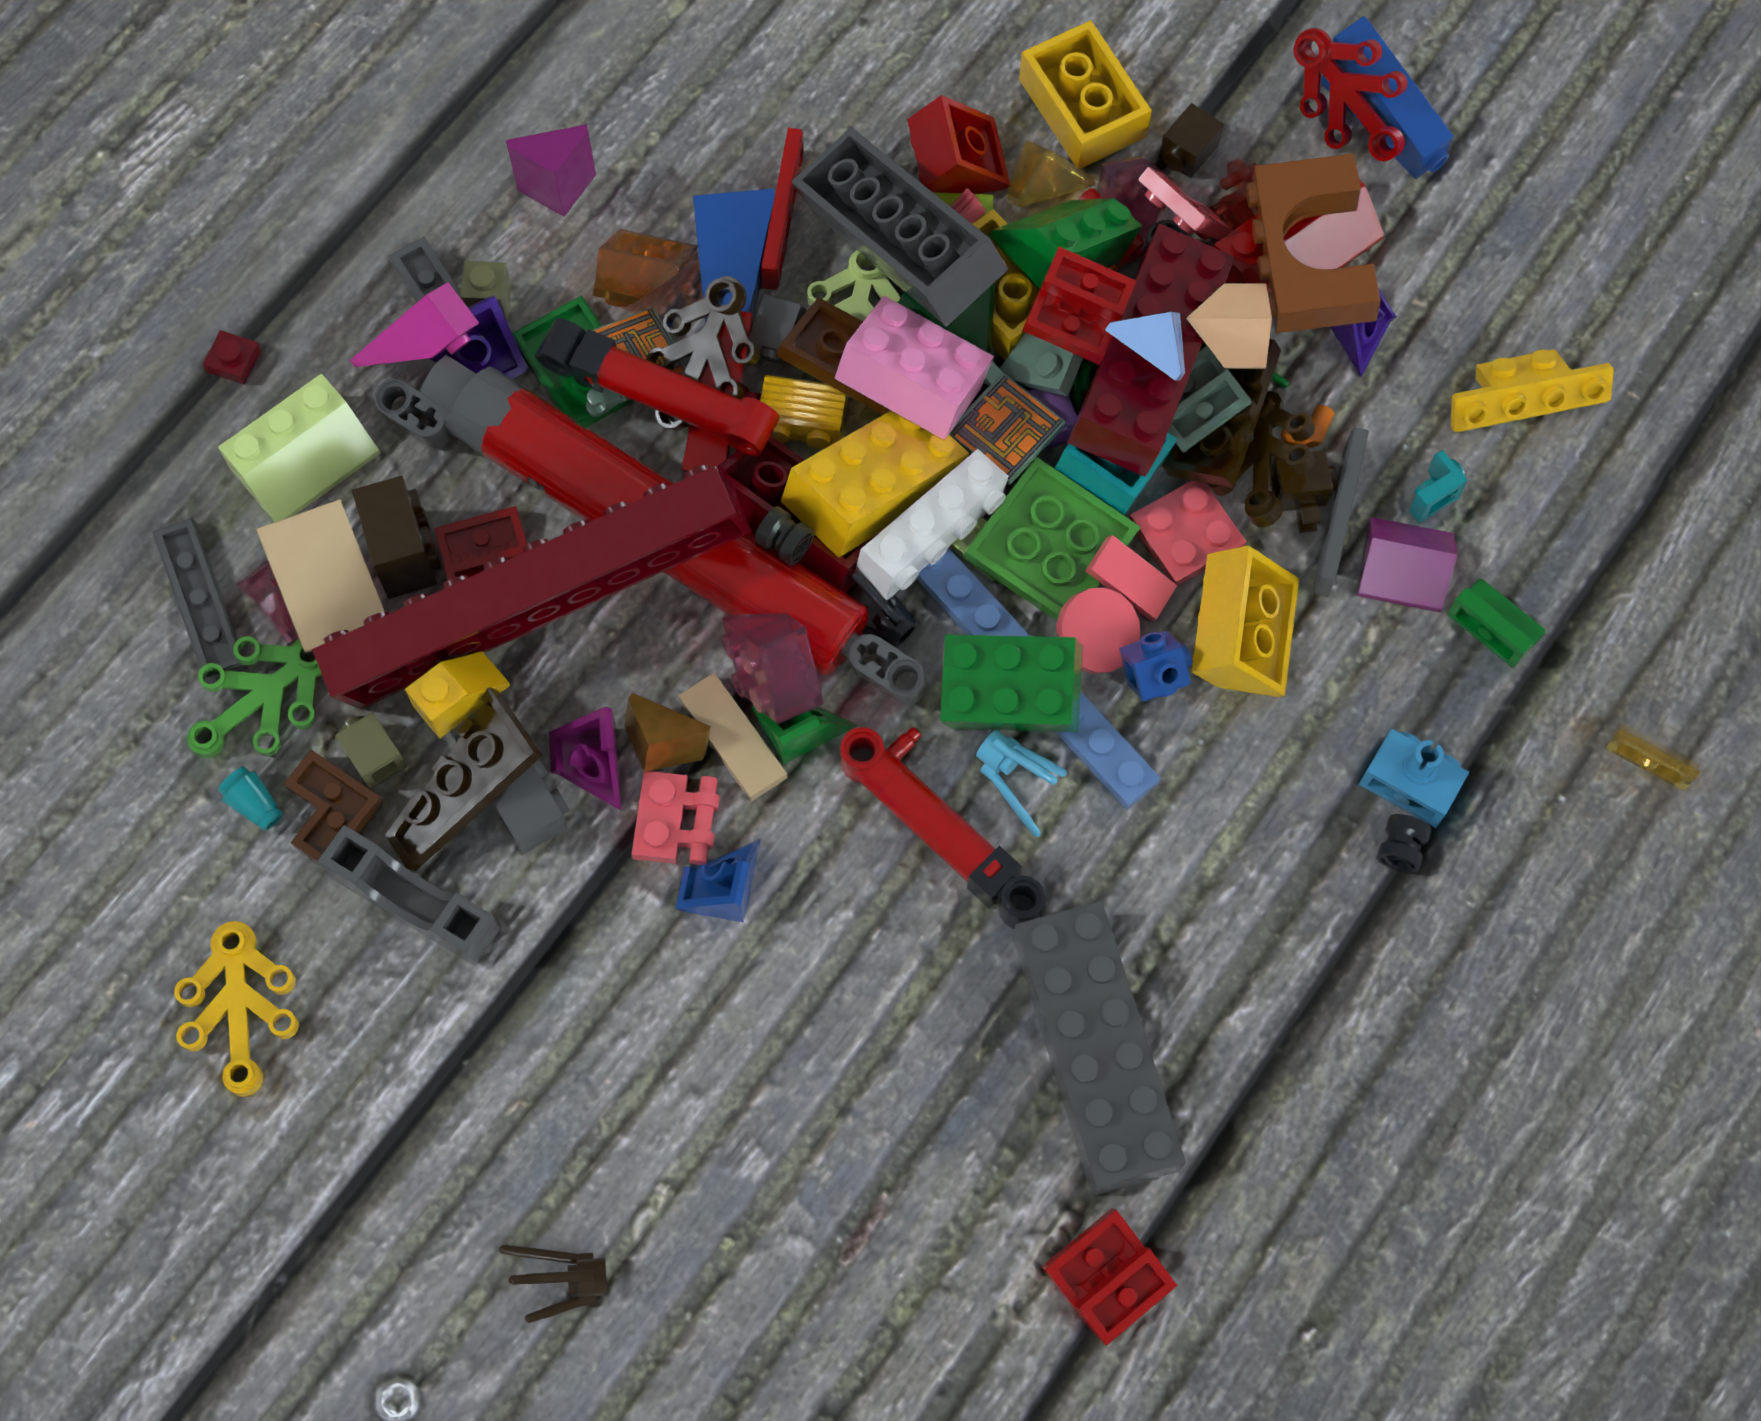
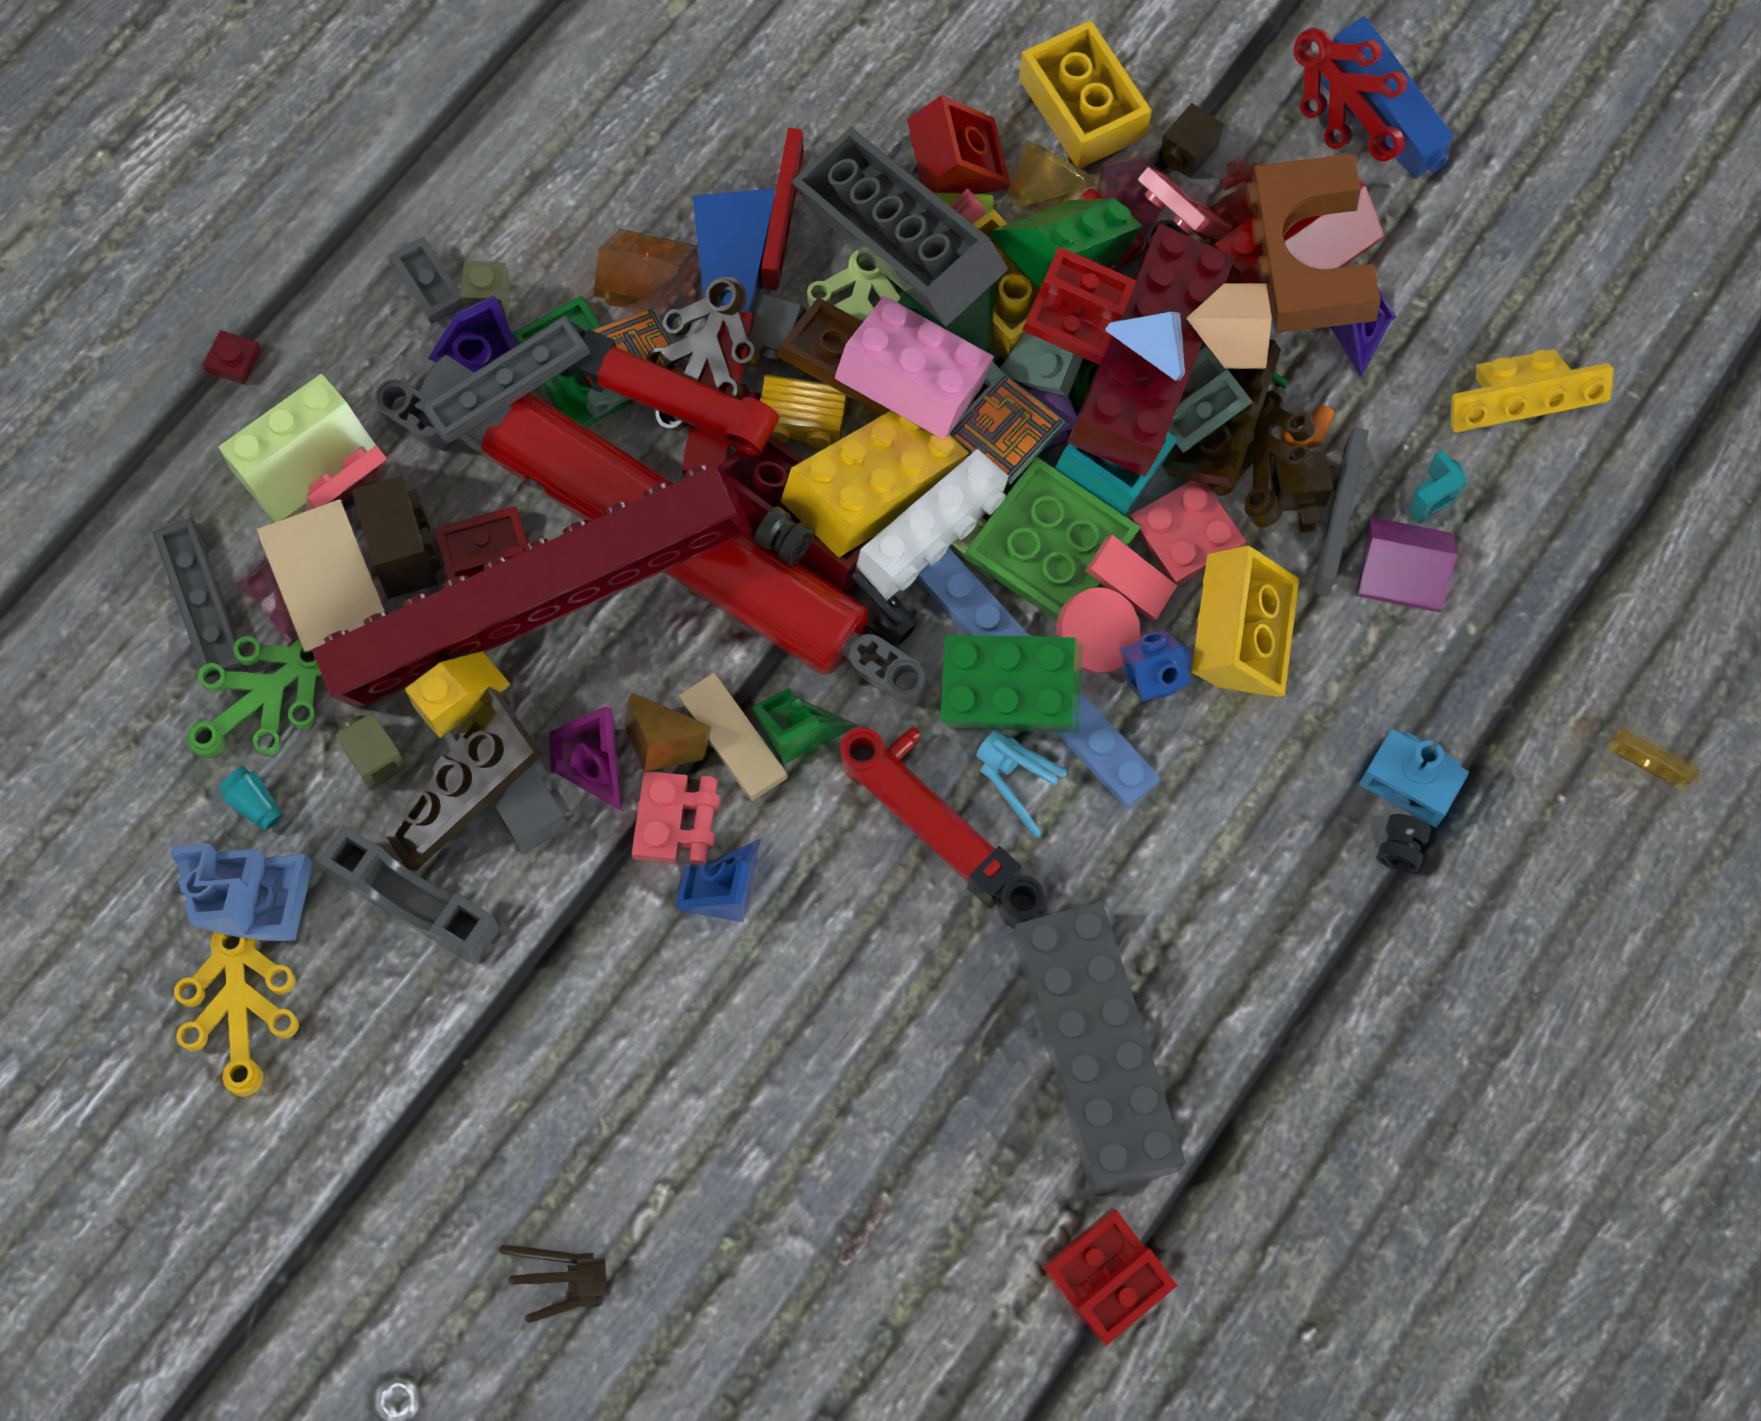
reddish brown plate [284,749,383,865] -> none
dark pink slope [350,282,479,367] -> none
magenta slope [506,124,596,217] -> none
clear pink slope [722,613,824,724] -> none
green panel [1447,578,1545,669] -> none
none -> medium blue slope [171,843,313,941]
none -> coral plate [305,445,387,511]
none -> dark grey tile [421,315,590,445]

